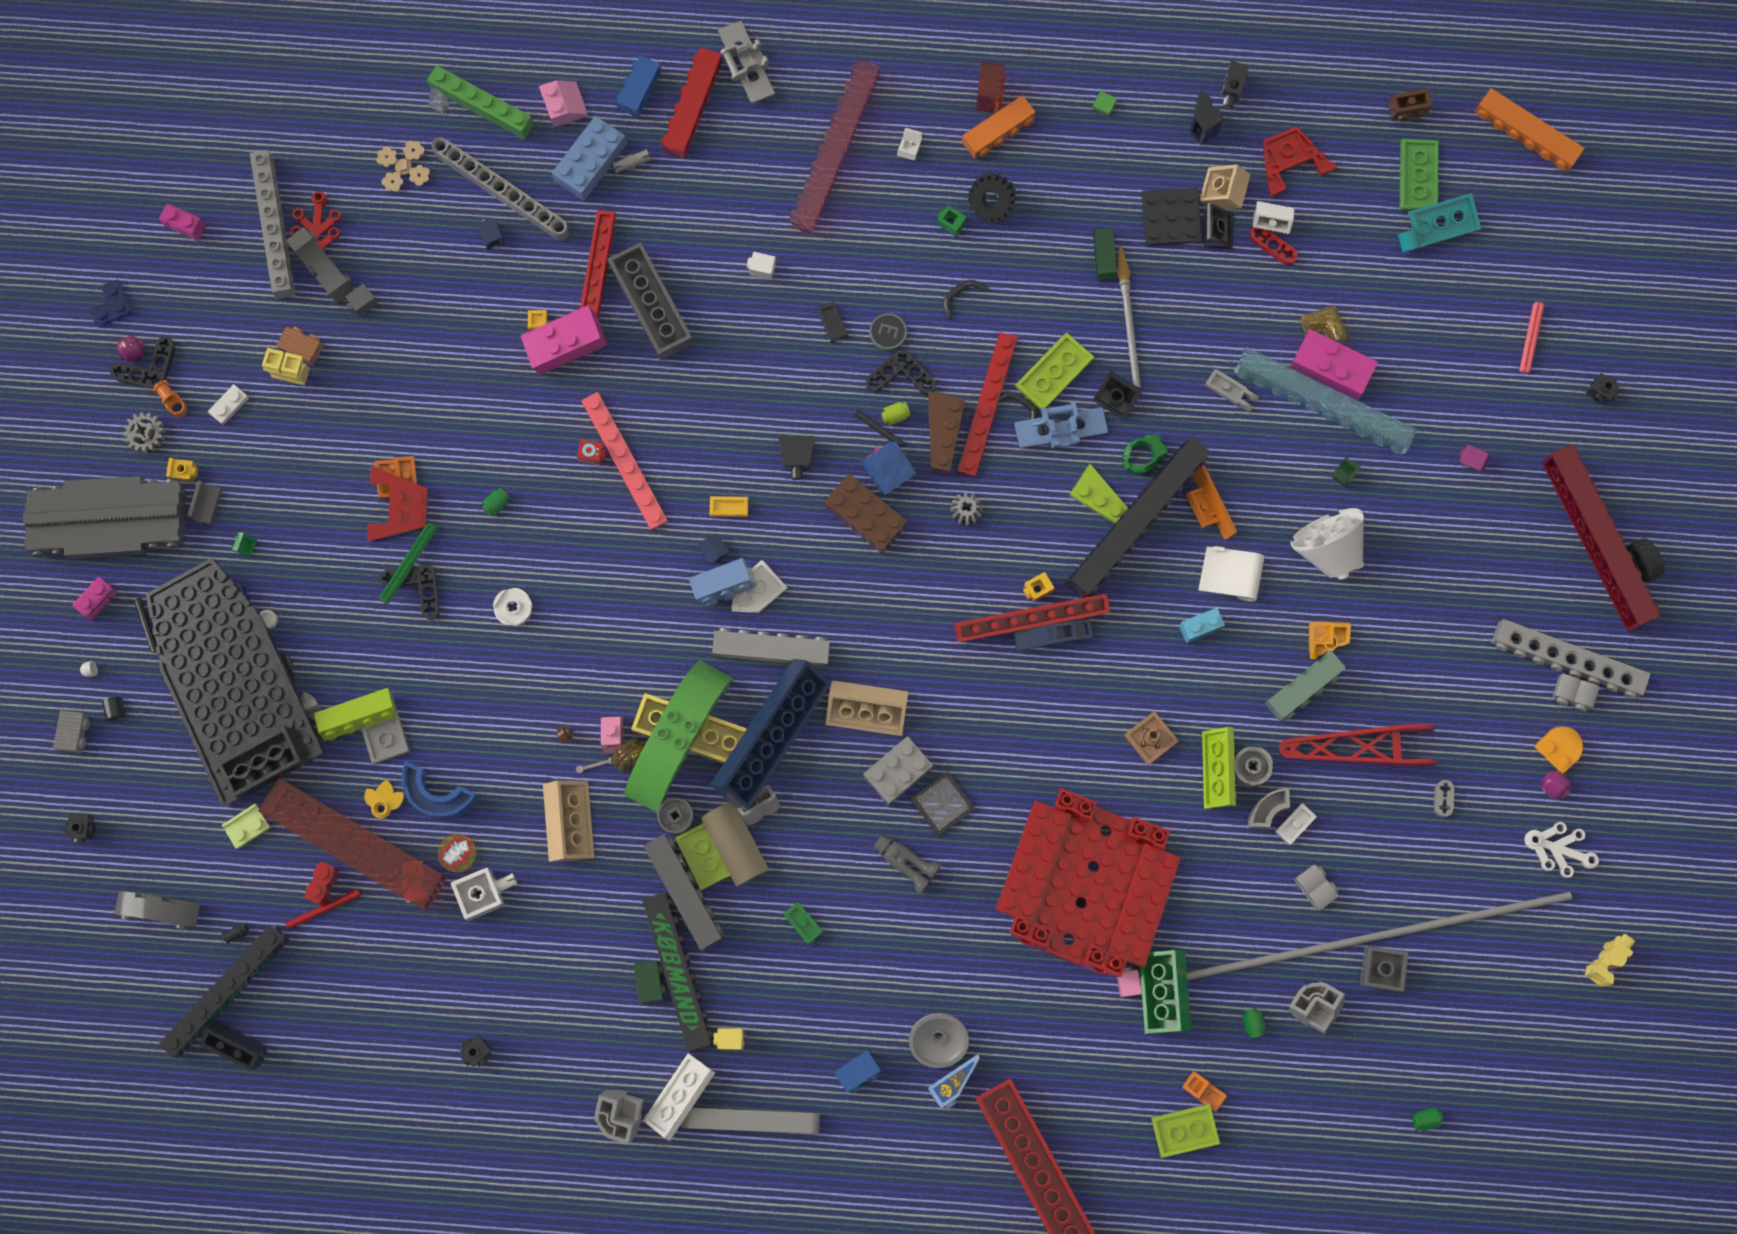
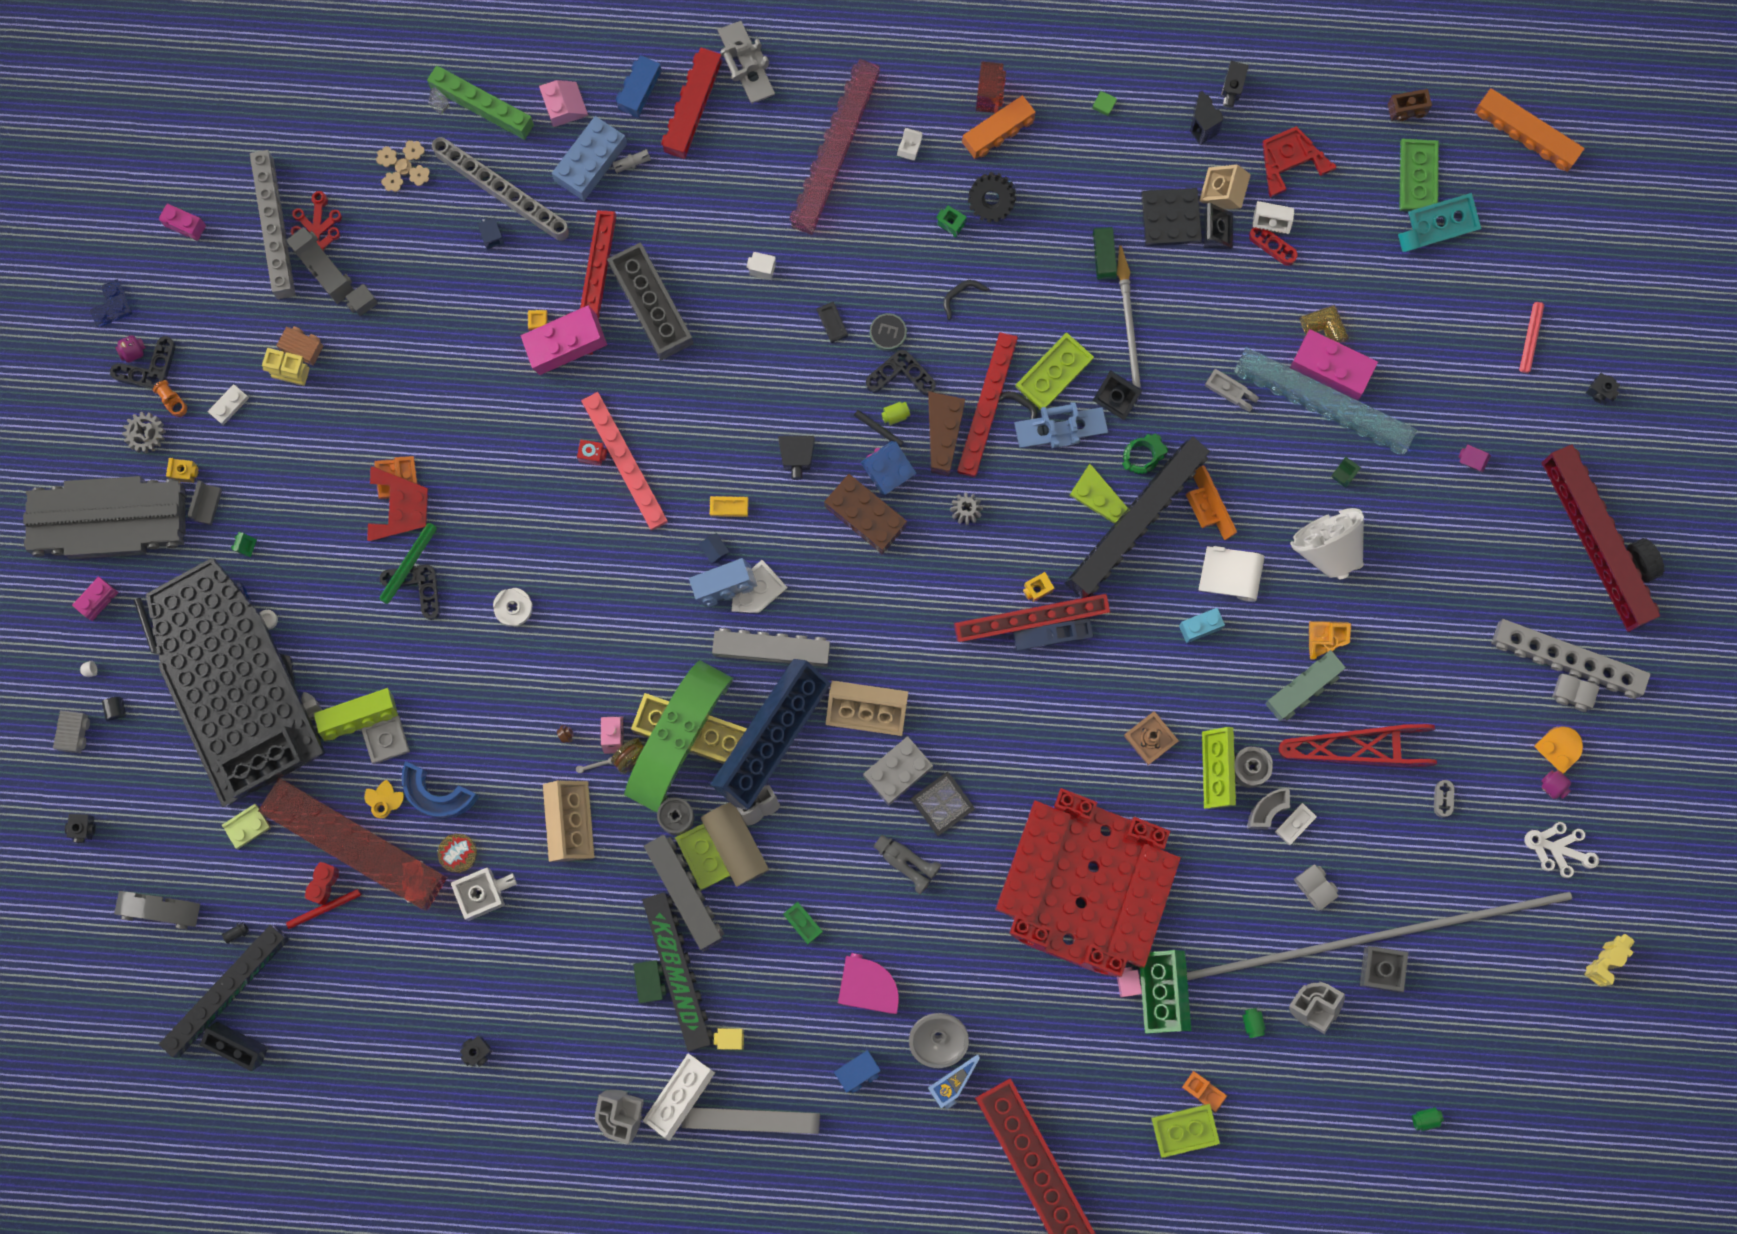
green brick [482,488,510,516] -> none
none -> dark pink brick [838,953,898,1014]

